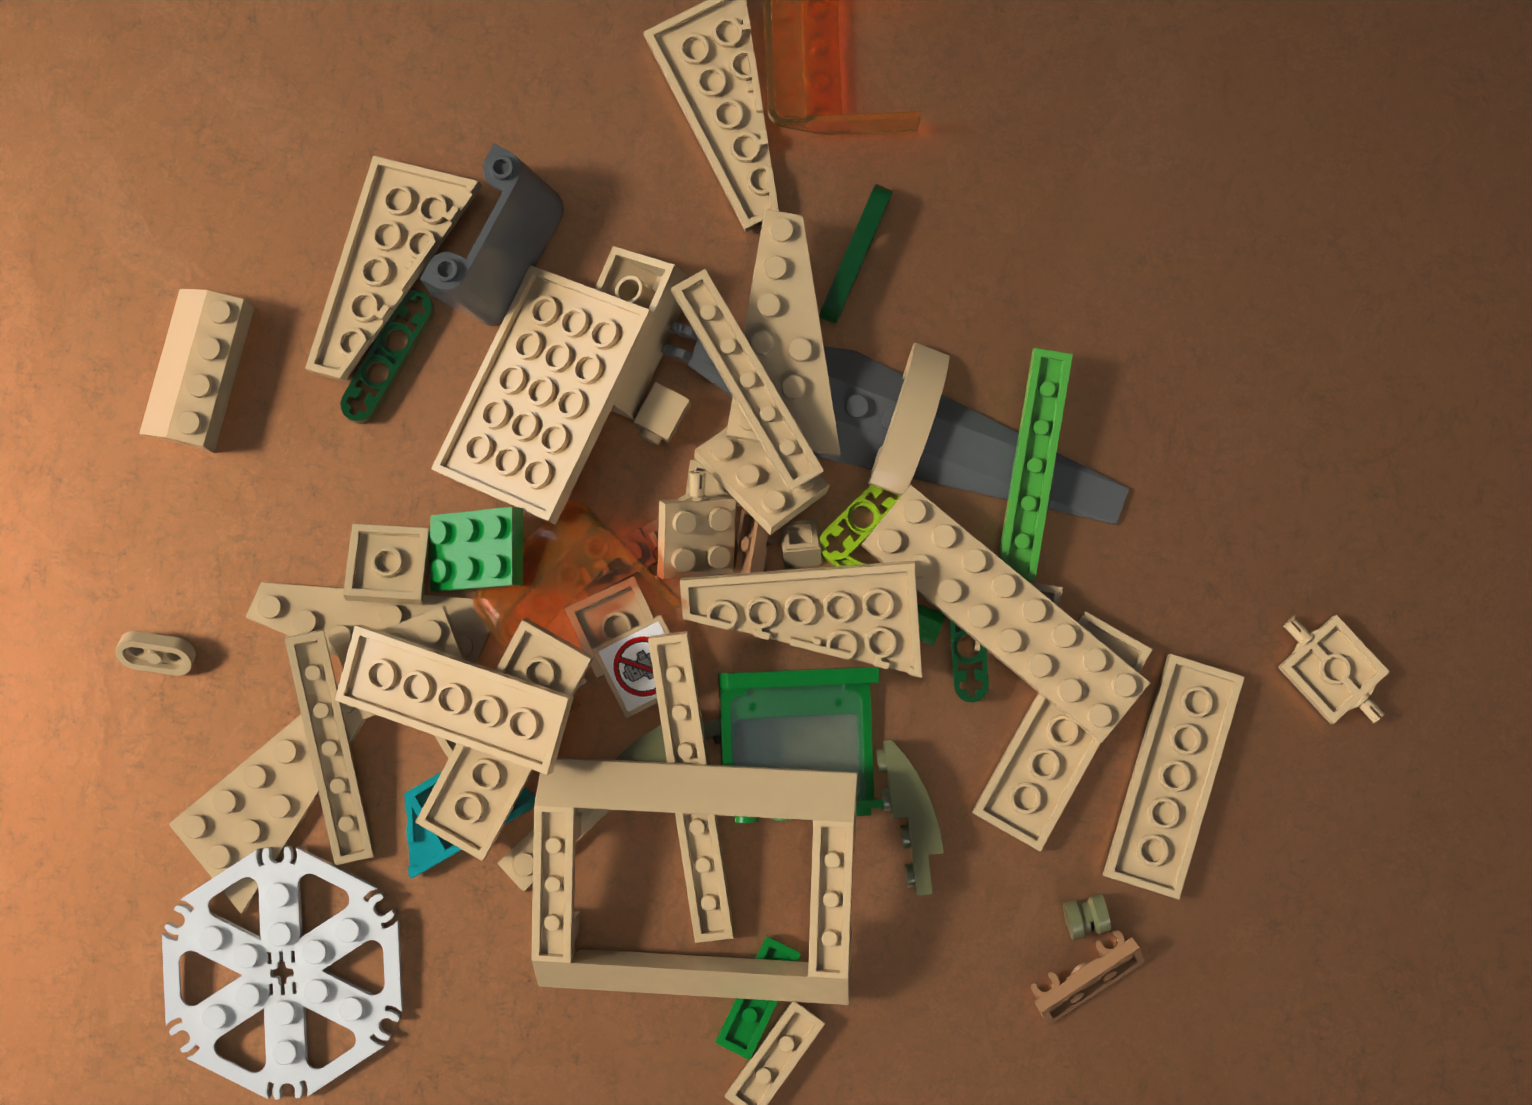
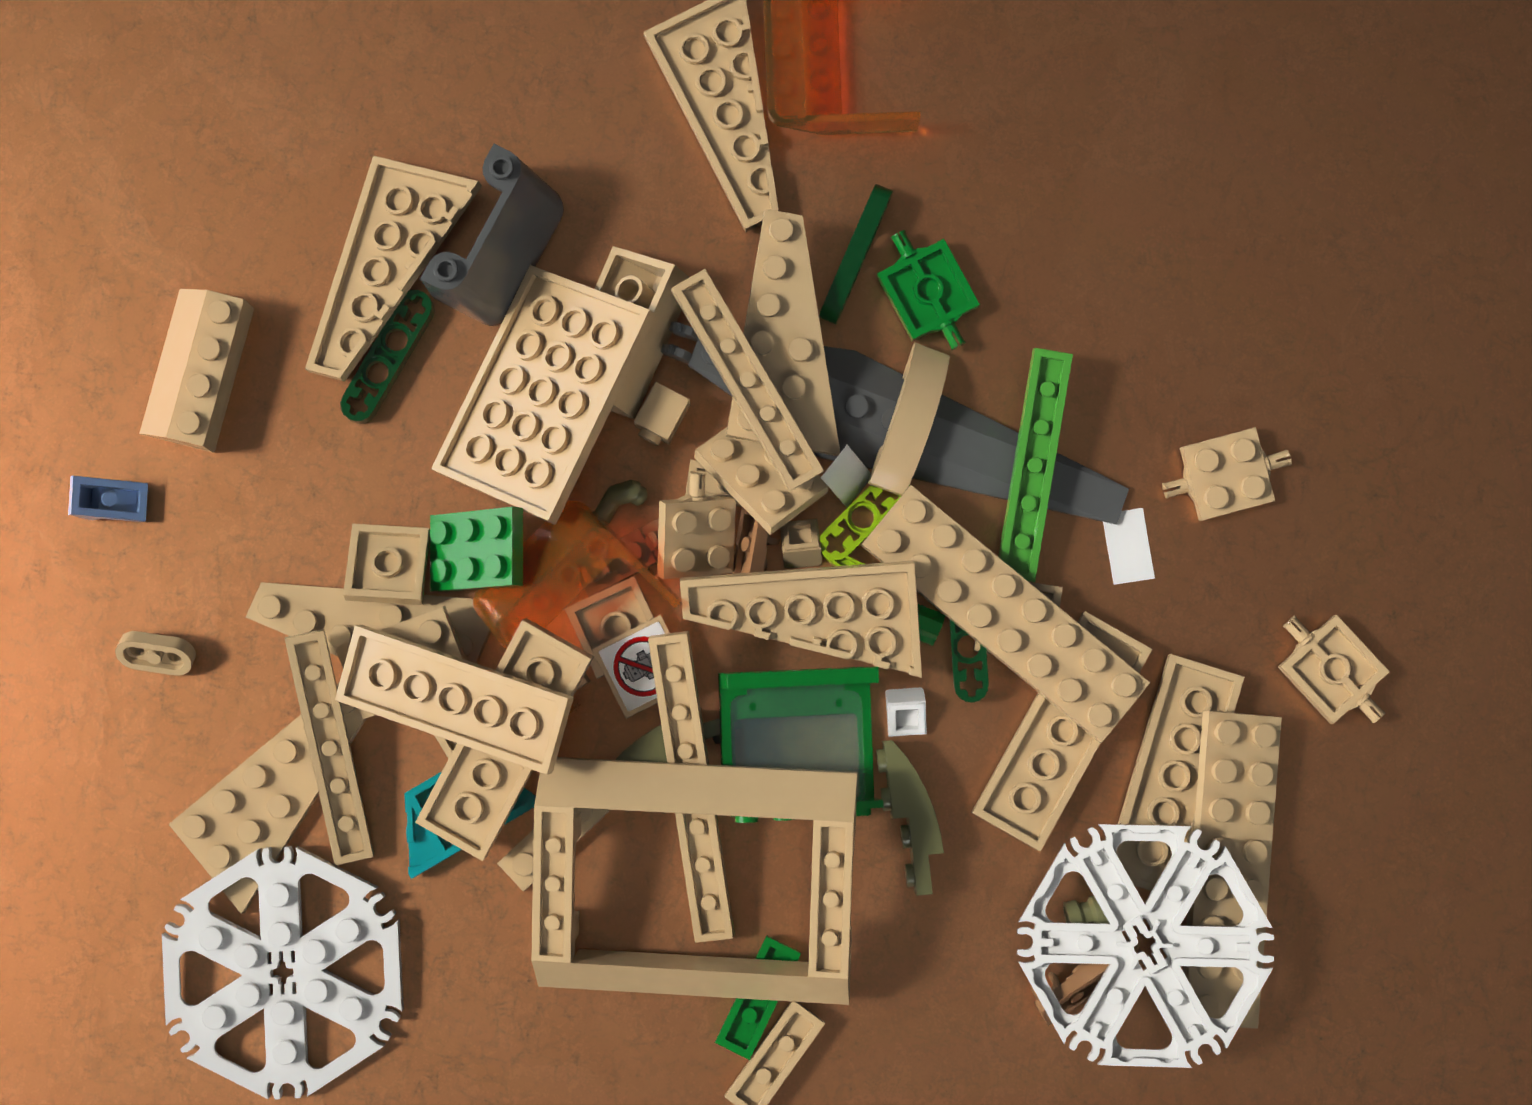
none -> light blue slope [68,476,148,522]
none -> olive arm [593,480,648,524]
none -> white sticker [821,445,871,508]
none -> green plate [876,230,980,350]
none -> white slope [885,687,927,737]
none -> white plate [1017,824,1274,1068]
none -> white sticker [1103,508,1155,585]
none -> tan plate [1162,427,1292,521]
none -> tan plate [1183,710,1282,1029]

